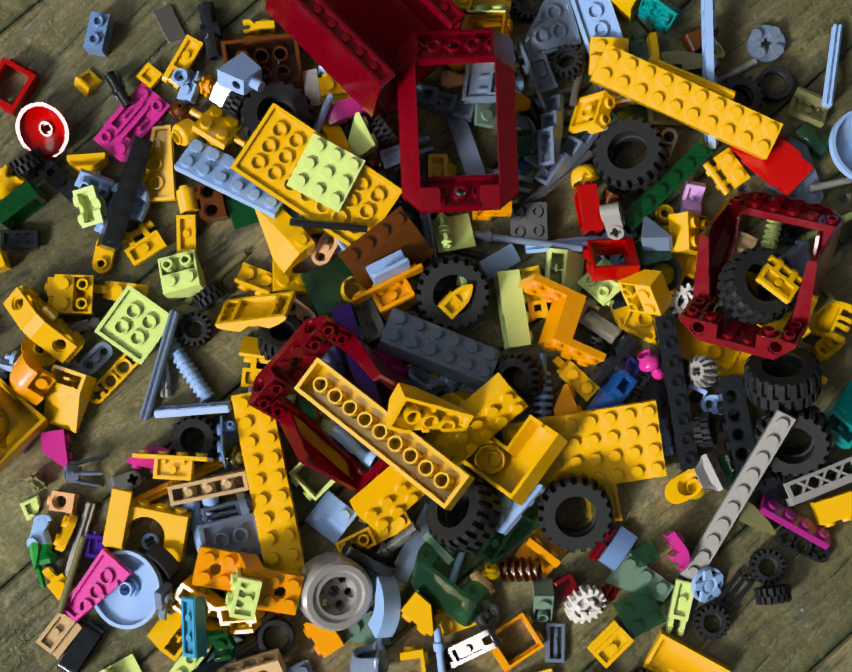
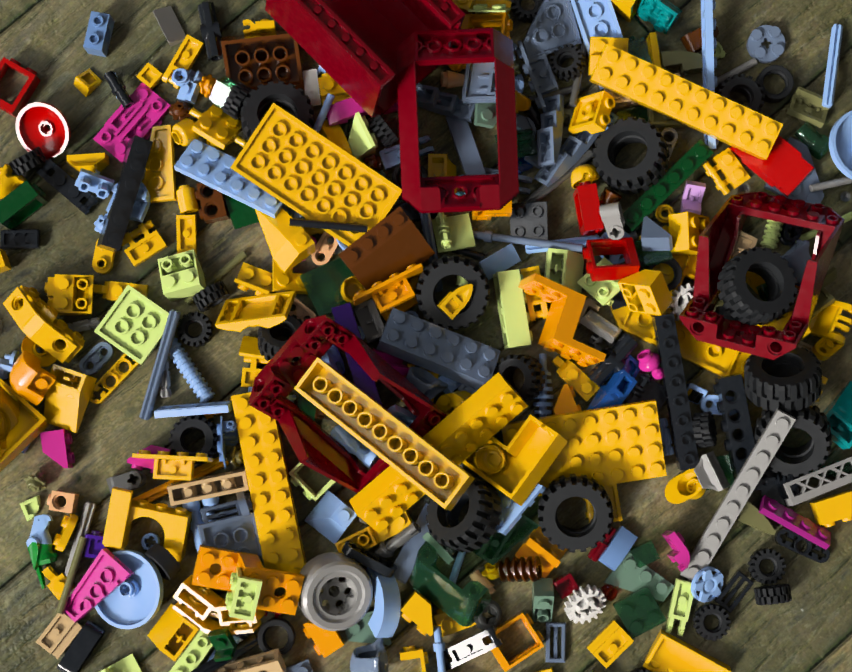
sand blue plant [64,454,108,488] -> none
yellowish green cylinder [72,185,107,228] -> none
plate [154,582,174,620] -> none
dark azure slope [181,596,207,659] -> none
light blue torso [217,52,265,95] -> none
yellowish green plate [287,133,365,213] -> none
light blue panel [366,249,410,286] -> none
yellow wedge [385,382,474,433] -> none
yellow axle [647,57,737,101] -> none
light grey gear [686,355,720,387] -> none
yellow plate [755,254,803,304] -> none

